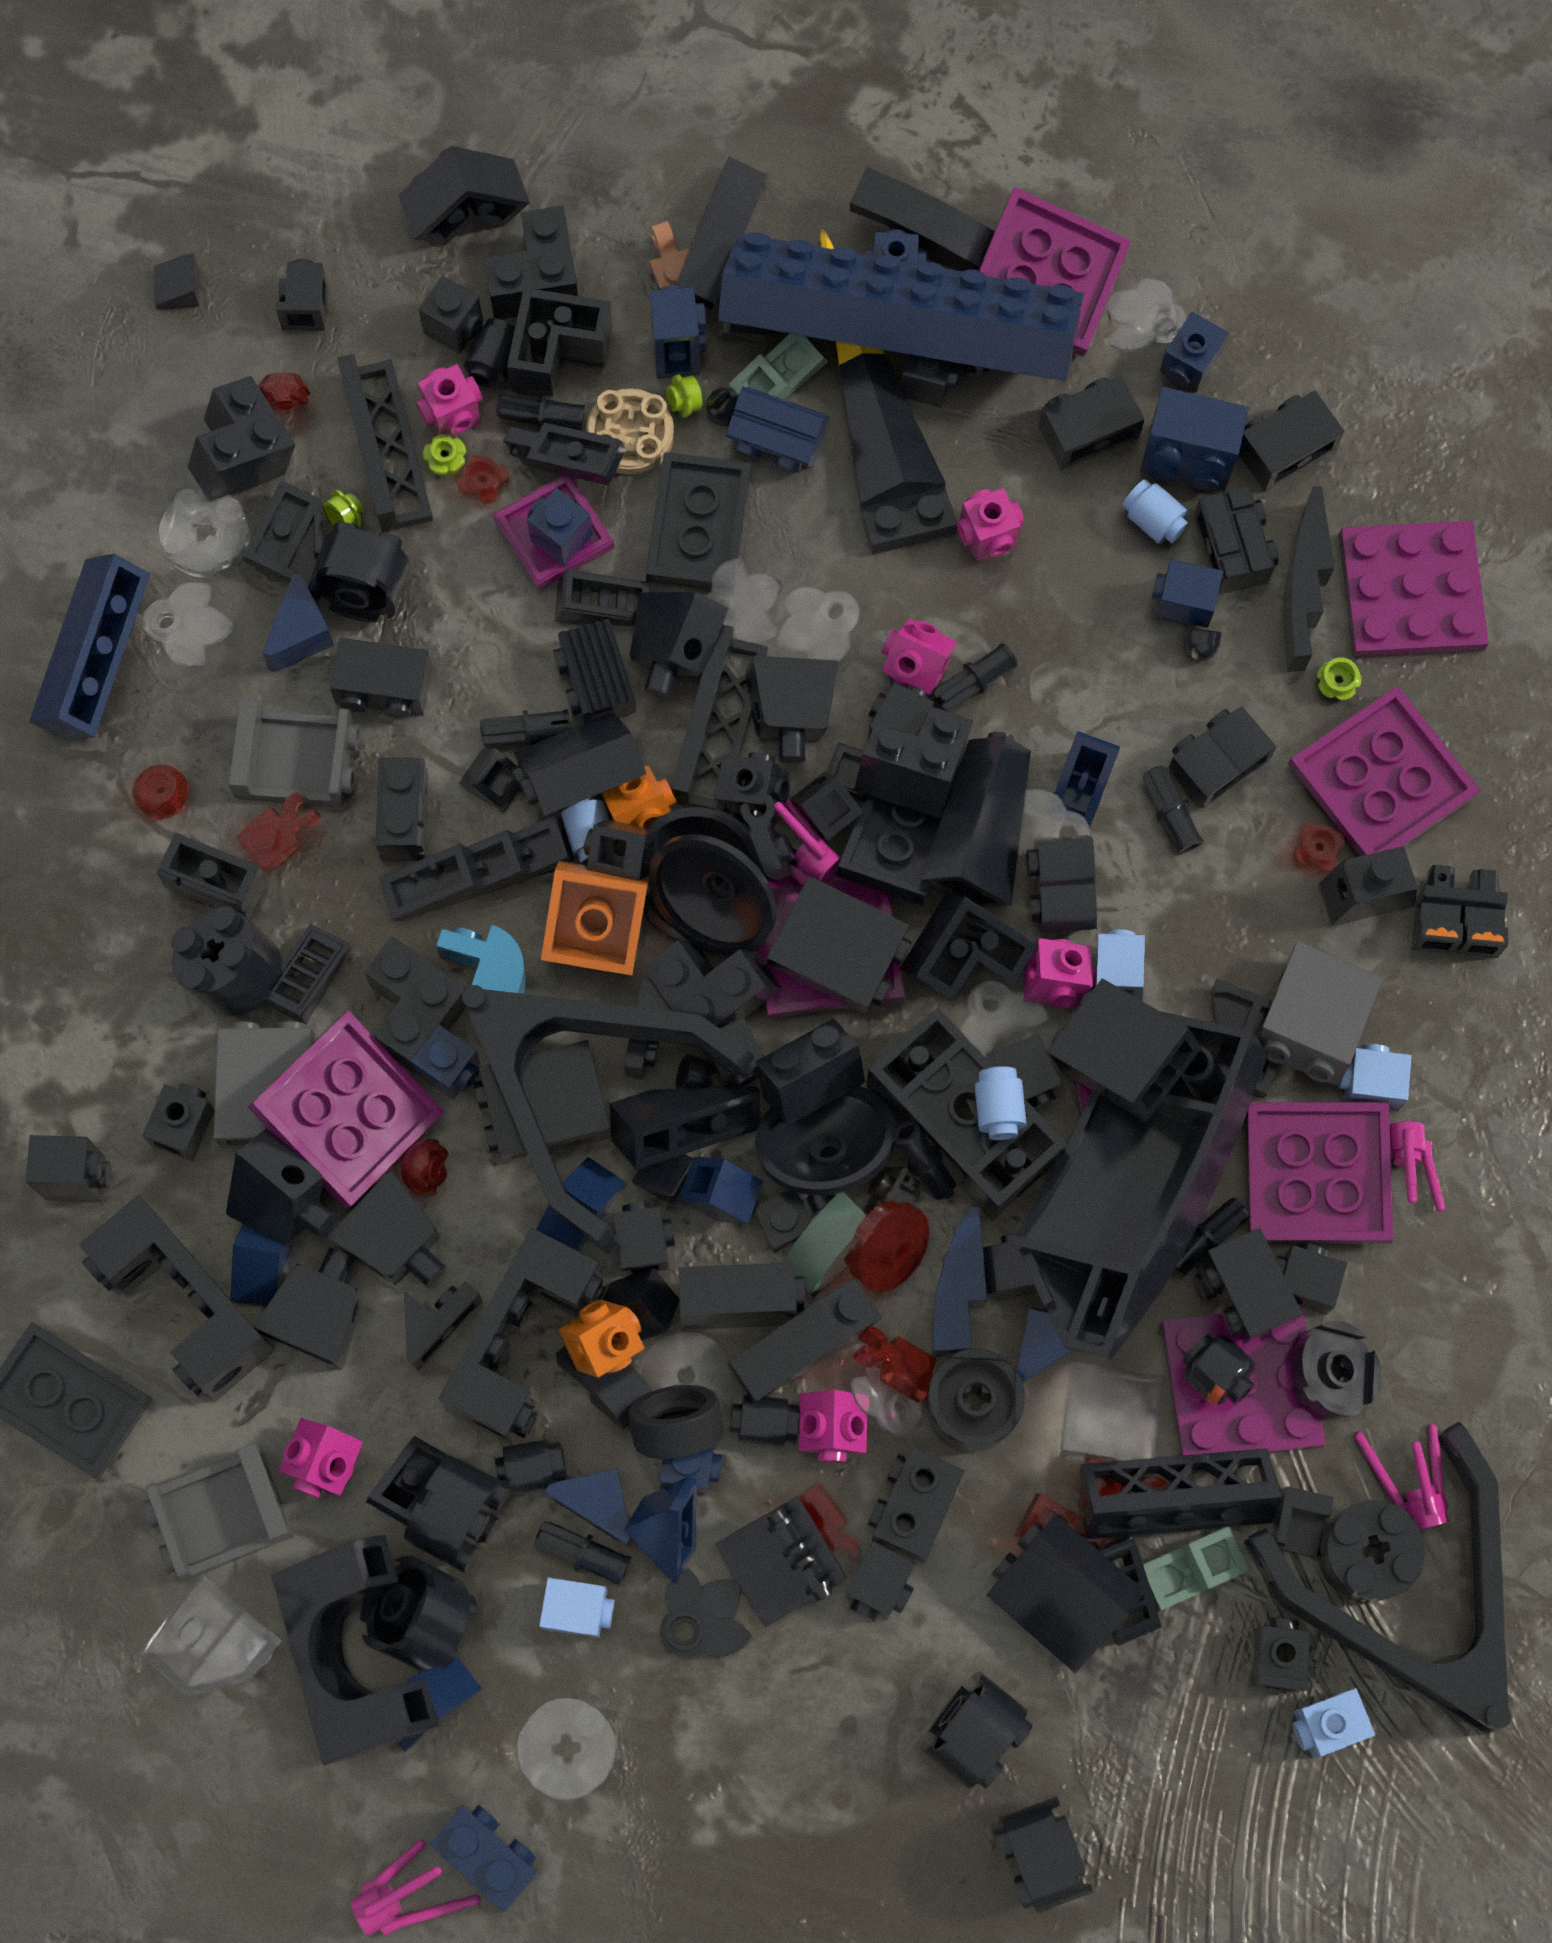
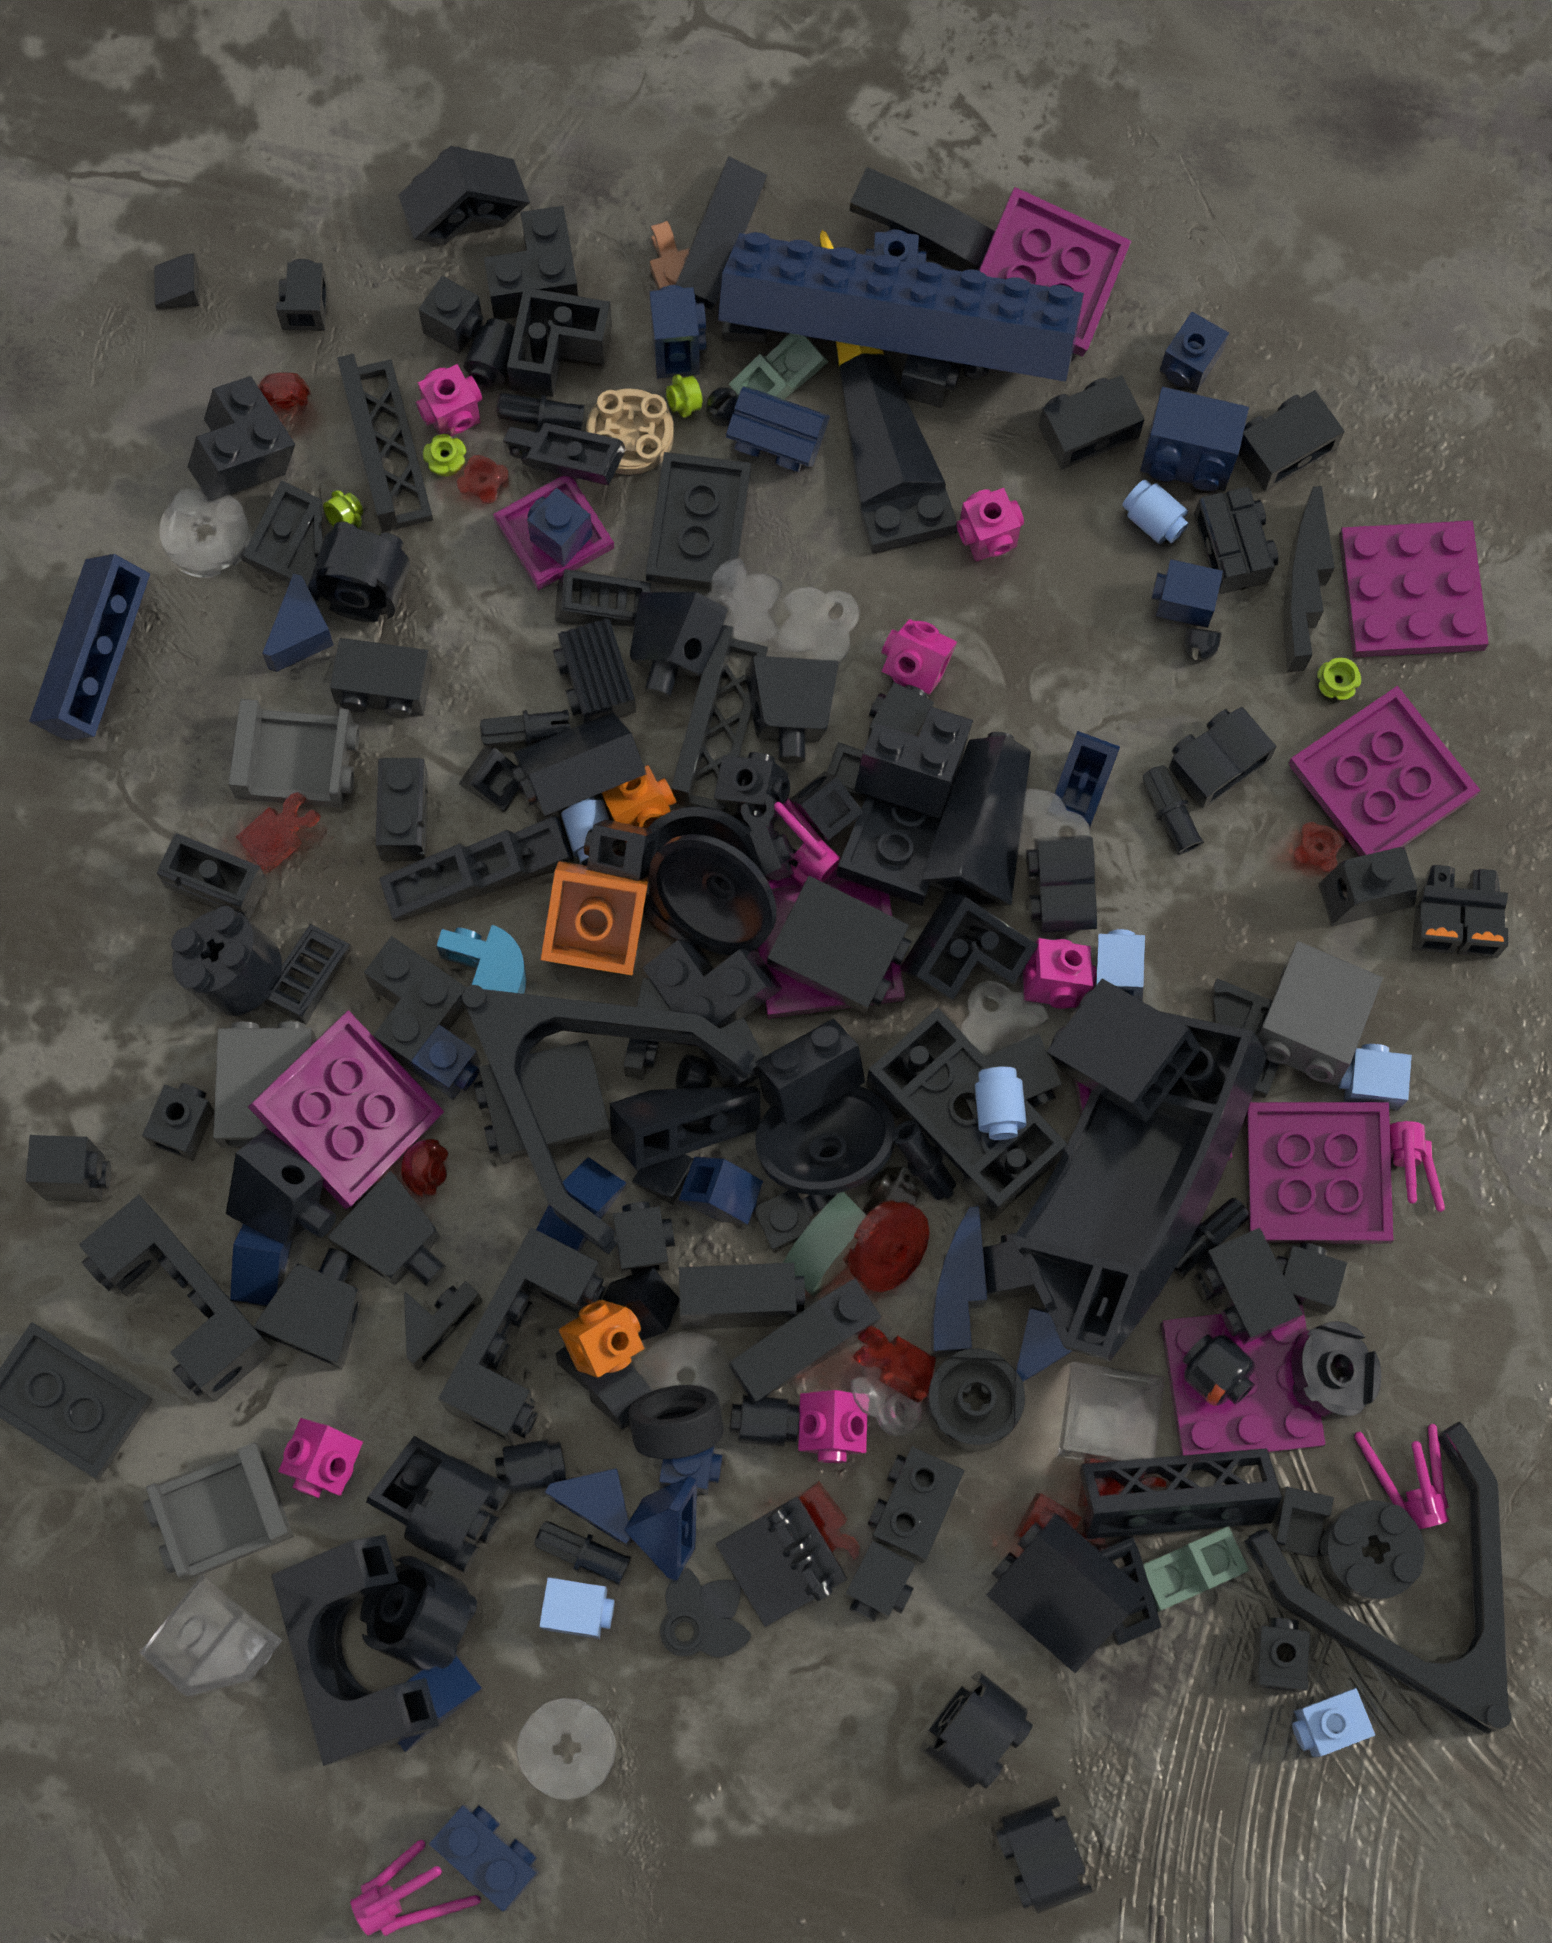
clear red plate [132,764,190,820] -> none
clear plate [143,582,233,668] -> none
black axle [932,643,1018,711] -> none
clear plate [1105,278,1186,351] -> none

